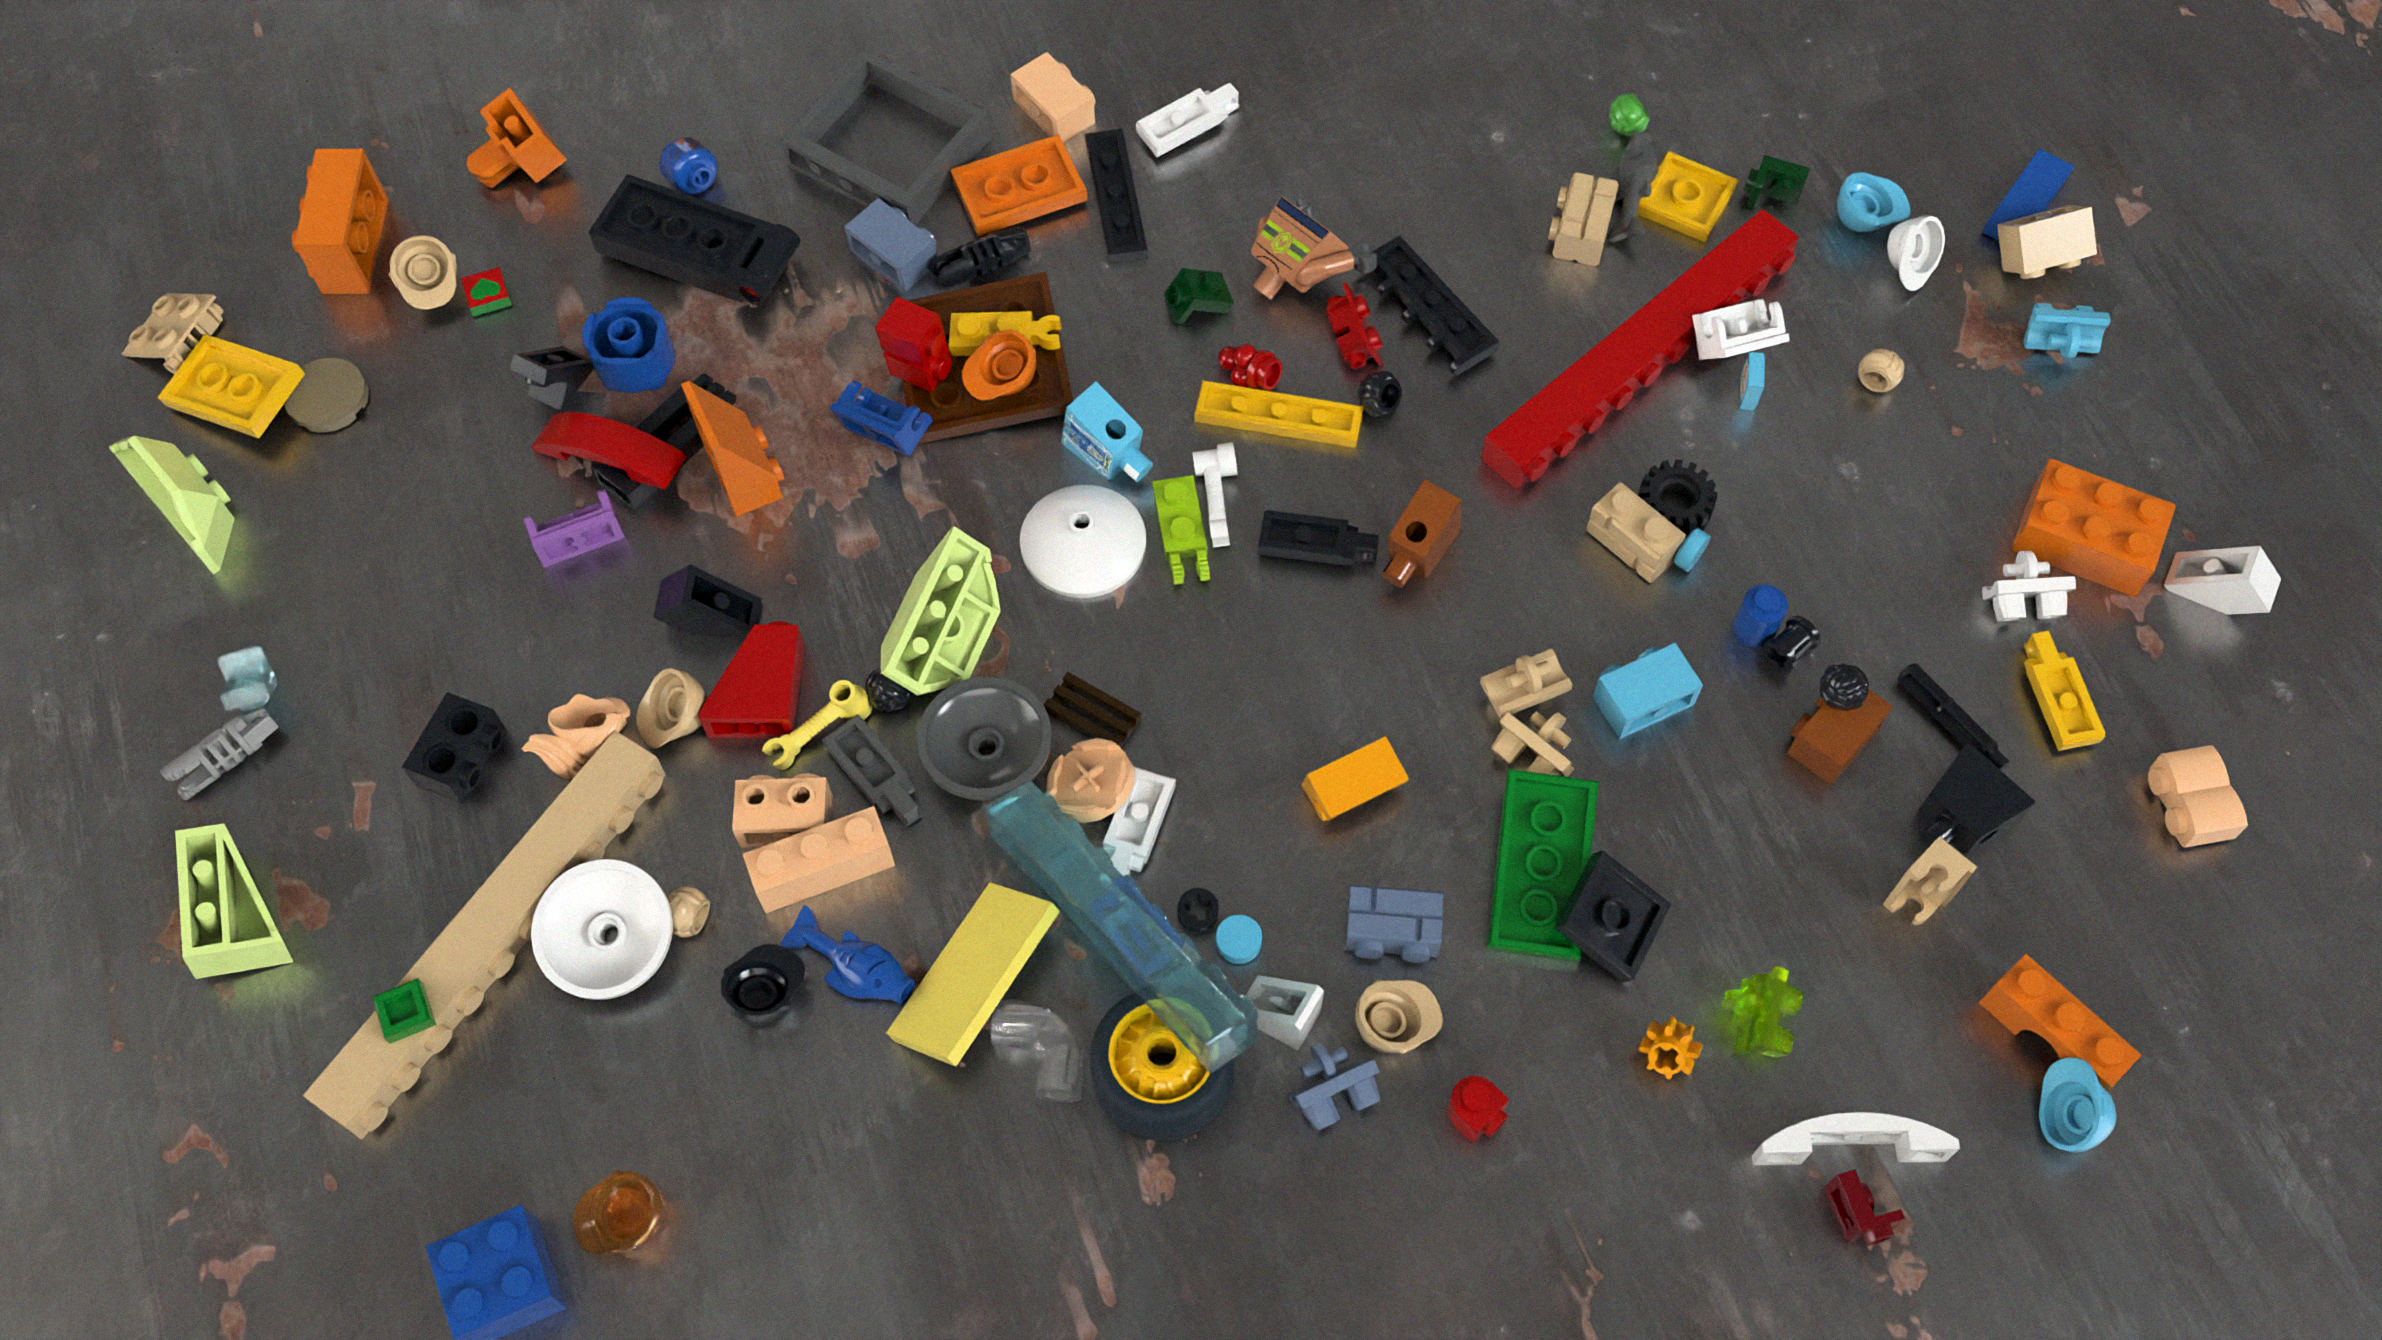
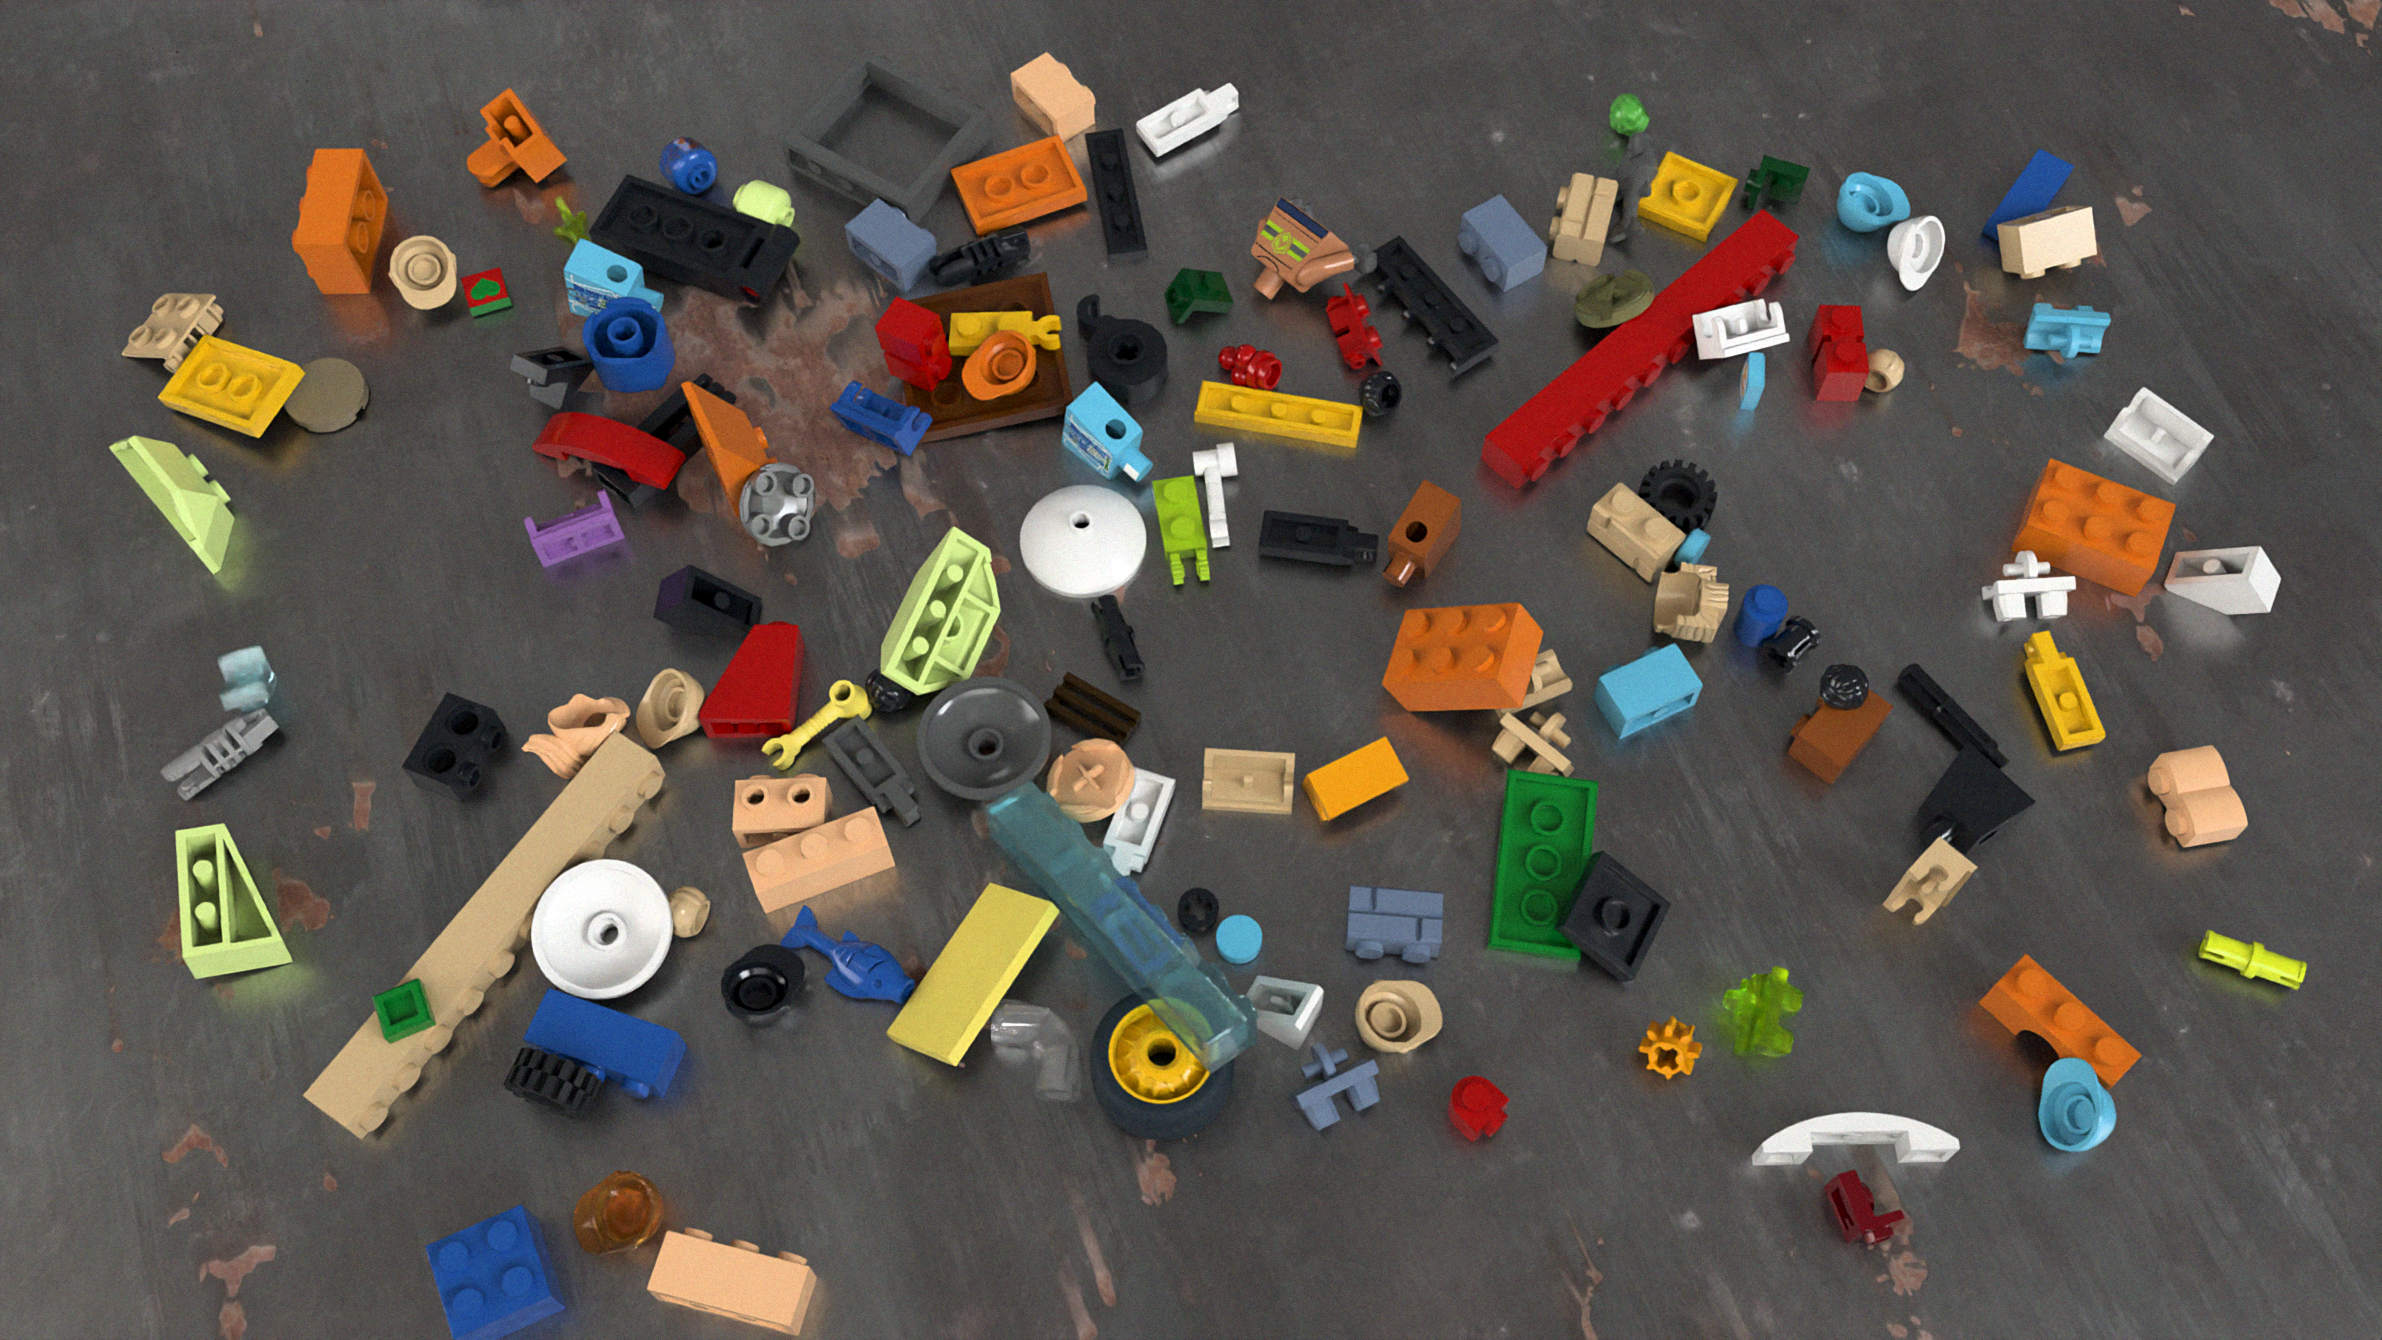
none -> black tyre [503,1047,602,1120]
none -> blue brick [523,988,688,1099]
none -> clear neon green bar [553,197,591,247]
none -> medium azure torso [563,238,664,317]
none -> light nougat brick [647,1227,817,1336]
none -> yellowish green head [732,179,795,227]
none -> flat silver dish [739,462,814,546]
none -> black piece [1076,294,1168,404]
none -> black pin [1090,595,1146,681]
none -> tan hinge [1202,748,1295,815]
none -> orange brick [1382,602,1544,712]
none -> sand blue brick [1458,194,1548,292]
none -> olive tile [1573,269,1655,328]
none -> tan hair [1653,562,1729,643]
none -> red piece [1808,305,1869,401]
none -> white hinge [2103,387,2215,486]
none -> neon yellow pin [2198,929,2307,990]

